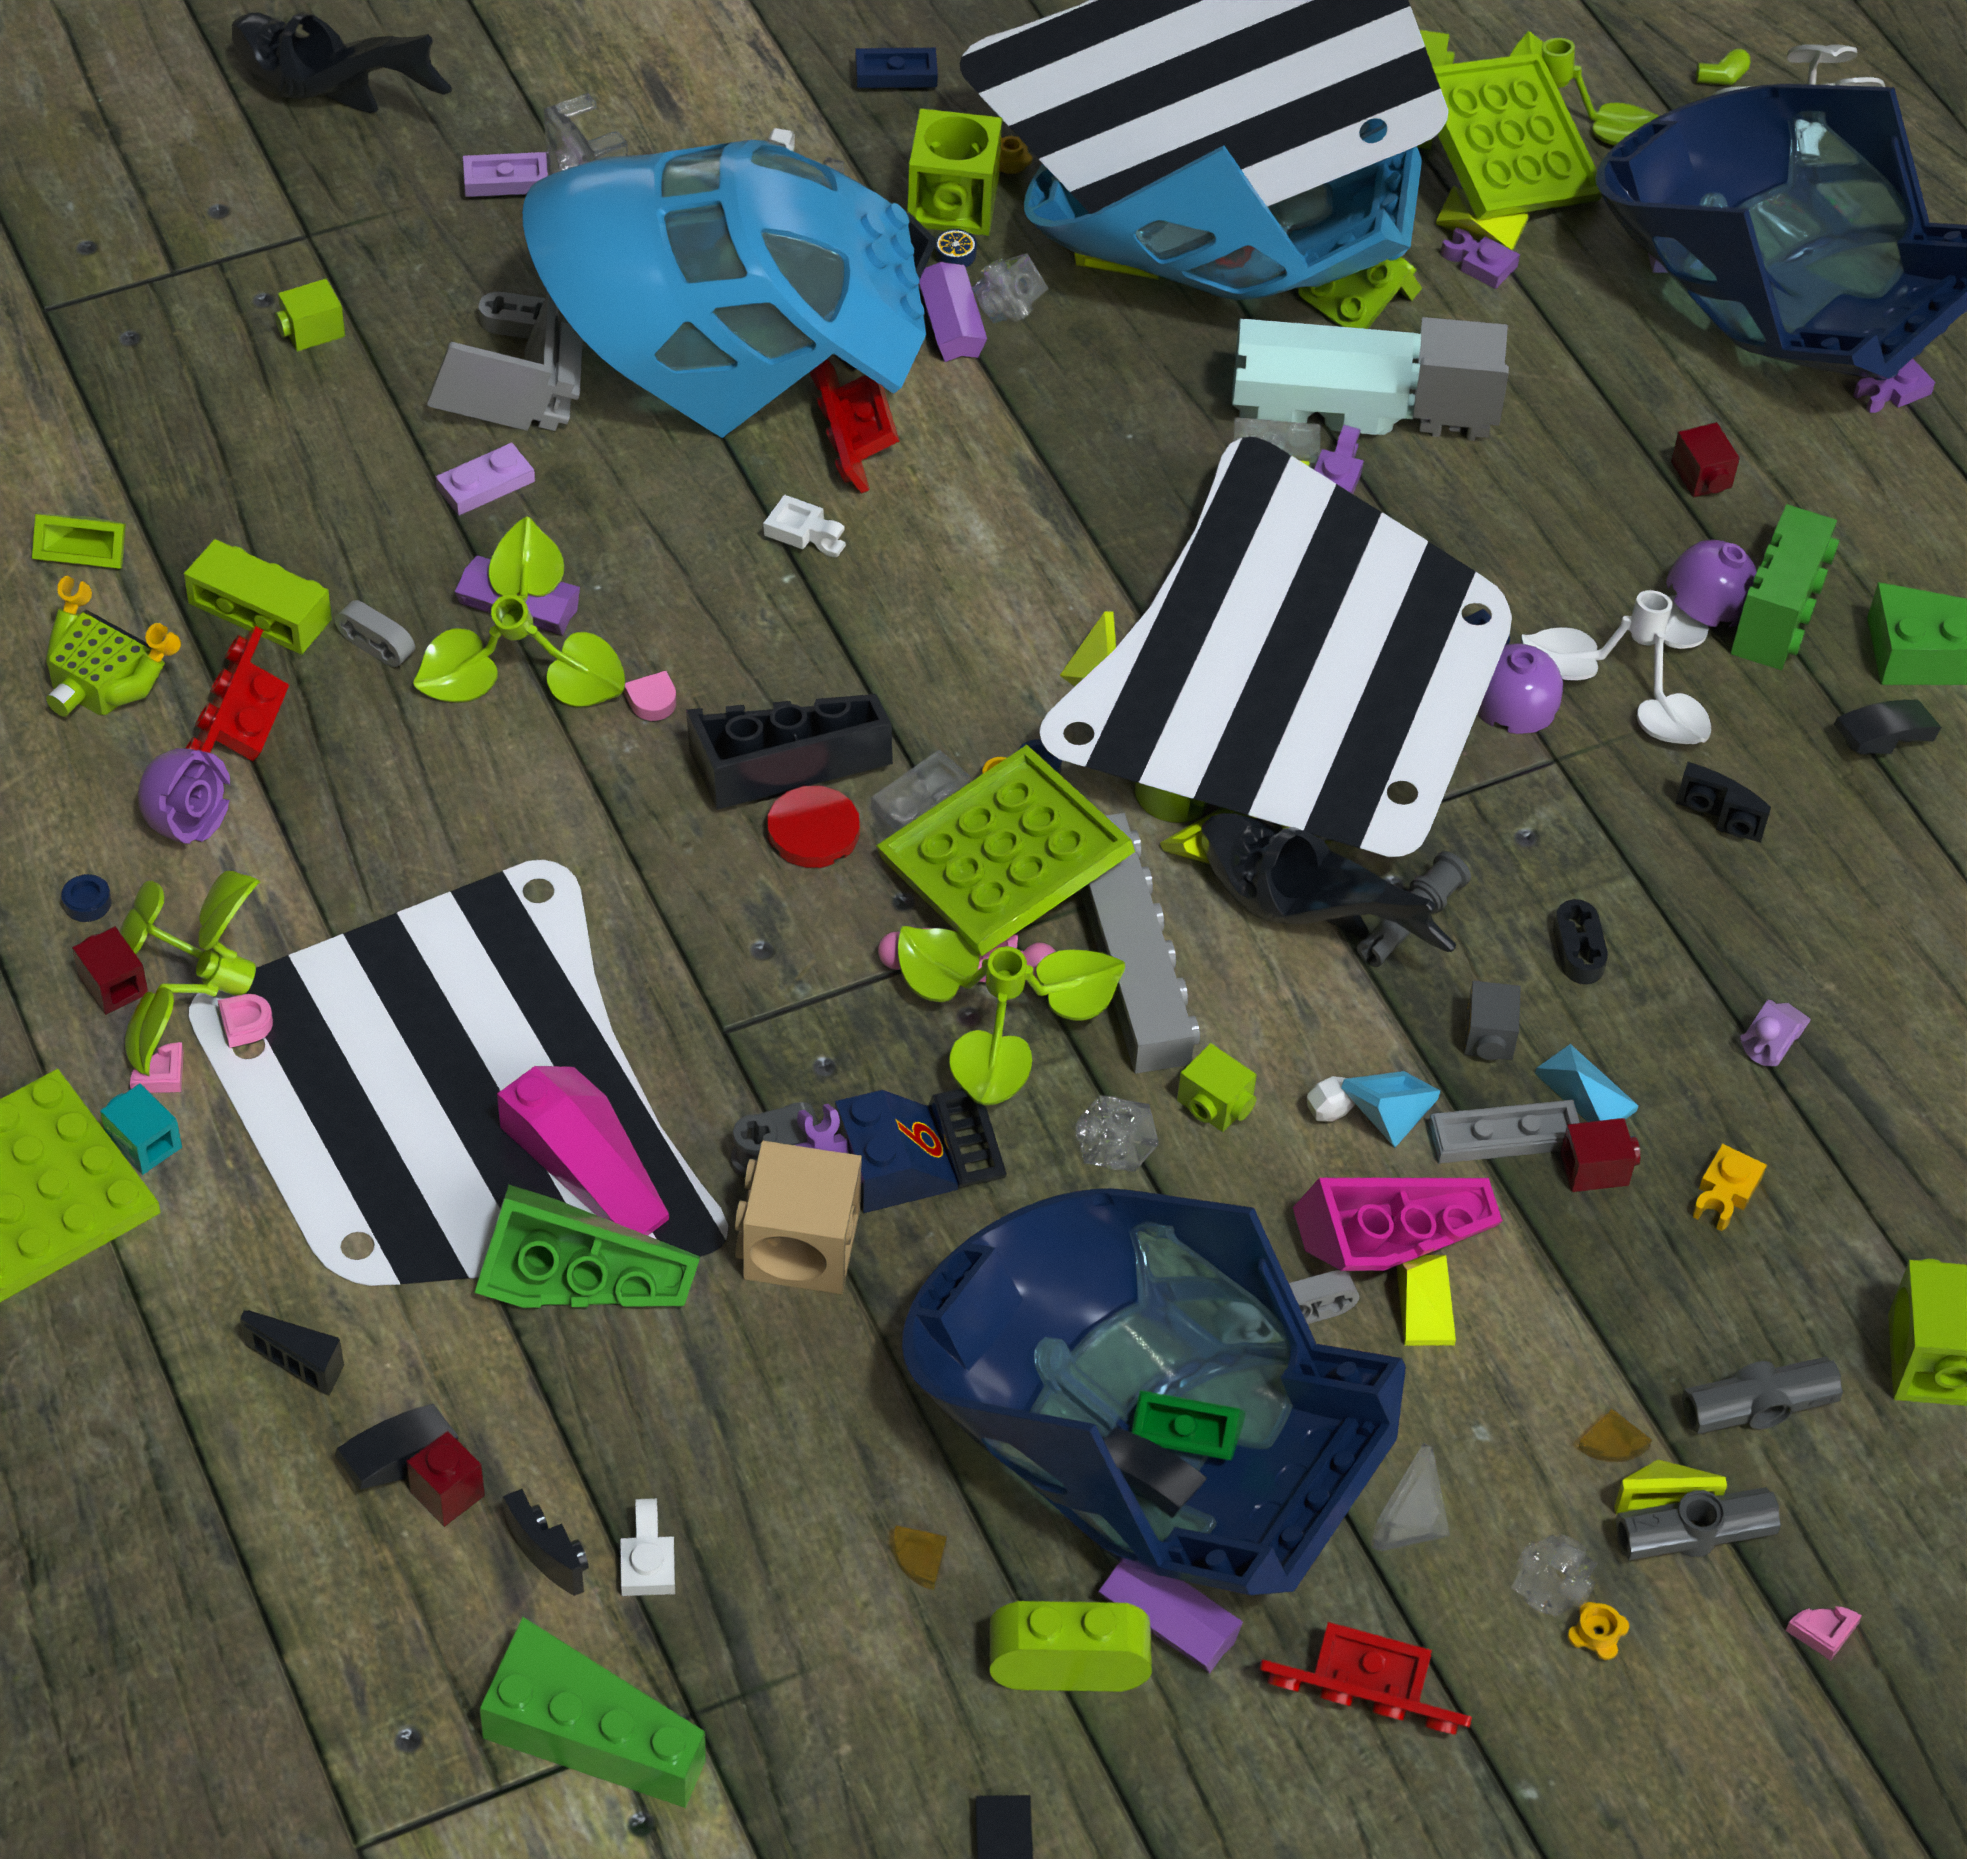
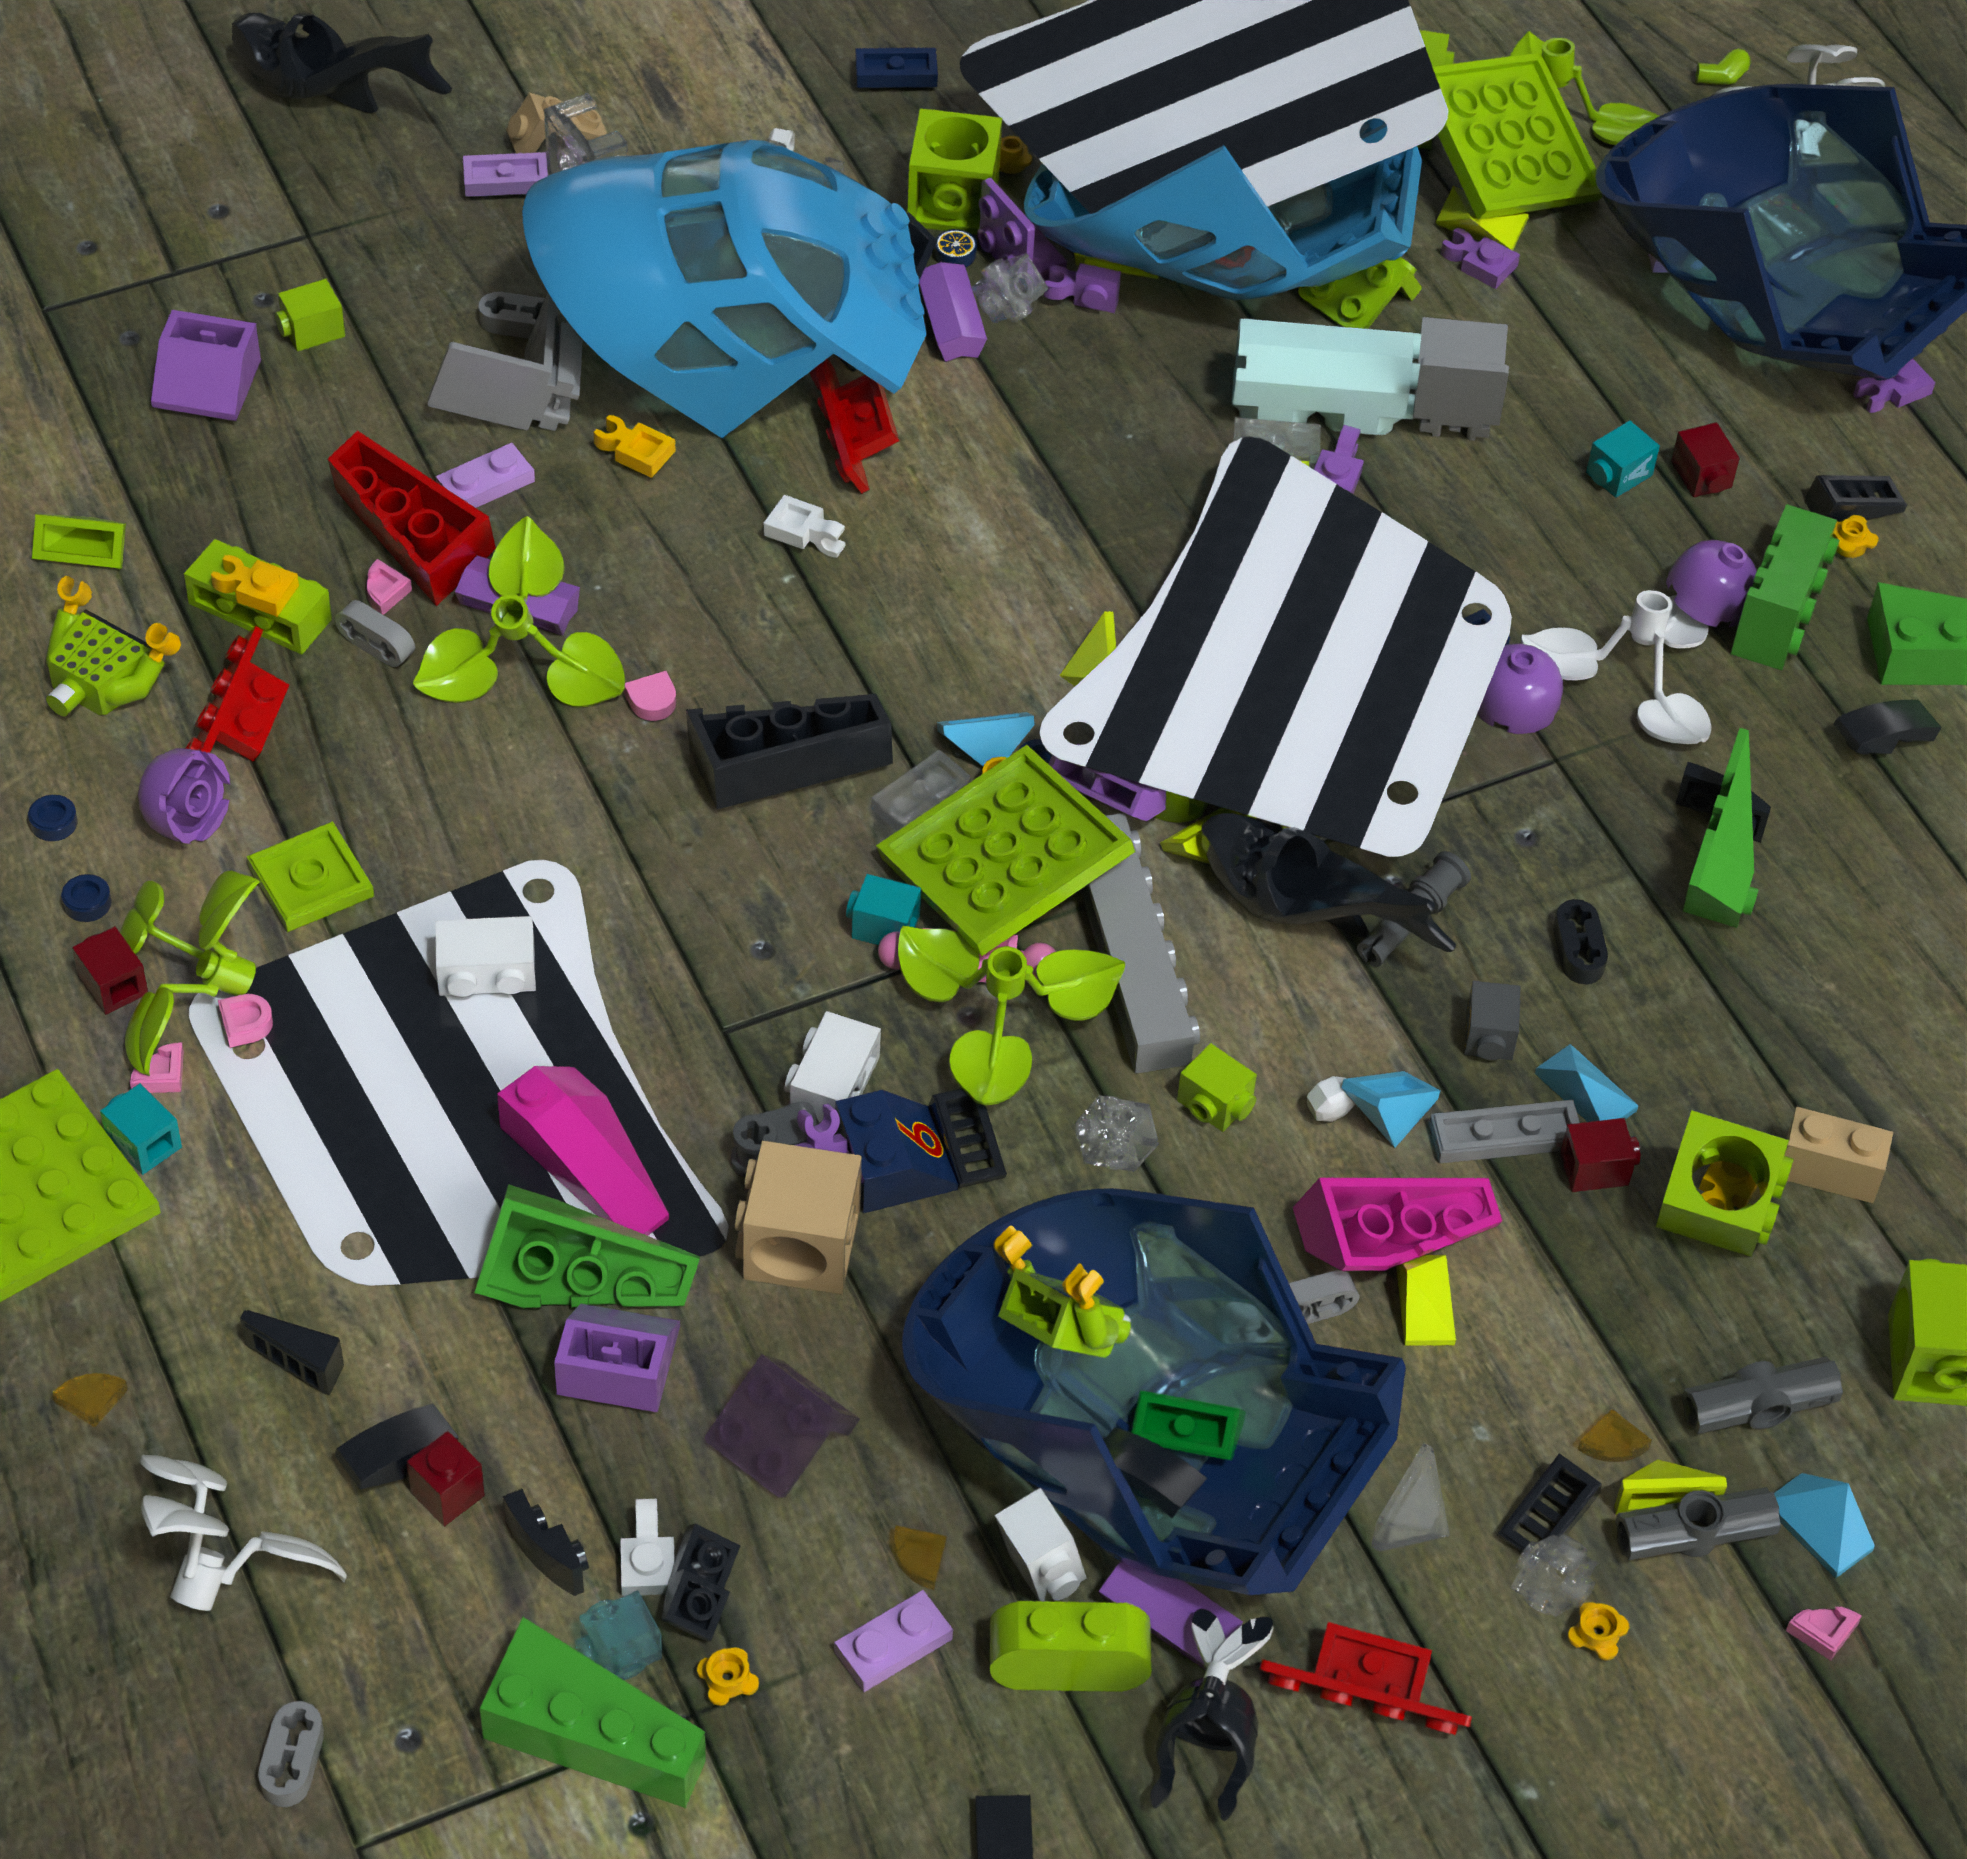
red tile [768,786,860,868] -> none
lavender piece [1740,1000,1811,1066] -> none
none -> dark blue tile [28,795,78,841]
none -> clear yellow tile [52,1373,128,1427]
none -> white plant [140,1455,347,1611]
none -> medium lavender slope [151,310,261,421]
none -> yellow plate [211,555,299,617]
none -> lime tile [246,821,374,933]
none -> light grey beam [258,1701,324,1807]
none -> red wedge [327,430,496,606]
none -> bright pink tile [366,559,412,615]
none -> white brick [435,916,536,997]
none -> tan bracket [506,93,609,153]
none -> medium lavender slope [554,1303,680,1412]
none -> clear light blue brick [575,1590,662,1680]
none -> yellow plate [593,415,676,478]
none -> black slope [661,1523,741,1642]
none -> yellow plate [697,1647,759,1706]
none -> clear purple bracket [705,1354,860,1498]
none -> white brick [784,1011,881,1123]
none -> lavender plate [834,1590,953,1692]
none -> teal brick [846,874,921,945]
none -> medium azure slope [937,712,1035,766]
none -> medium lavender bracket [977,177,1067,291]
none -> lime torso [993,1225,1131,1358]
none -> white brick [995,1488,1087,1601]
none -> medium lavender plate [1044,263,1121,313]
none -> medium lavender piece [1049,744,1166,821]
none -> black hair [1150,1609,1273,1821]
none -> black slope [1498,1453,1602,1566]
none -> teal brick [1586,420,1660,498]
none -> lime brick [1656,1110,1794,1257]
none -> bright green wedge [1683,728,1759,928]
none -> medium azure slope [1774,1473,1875,1578]
none -> tan brick [1784,1106,1893,1203]
none -> black slope [1805,475,1907,522]
none -> yellow plate [1833,515,1878,558]

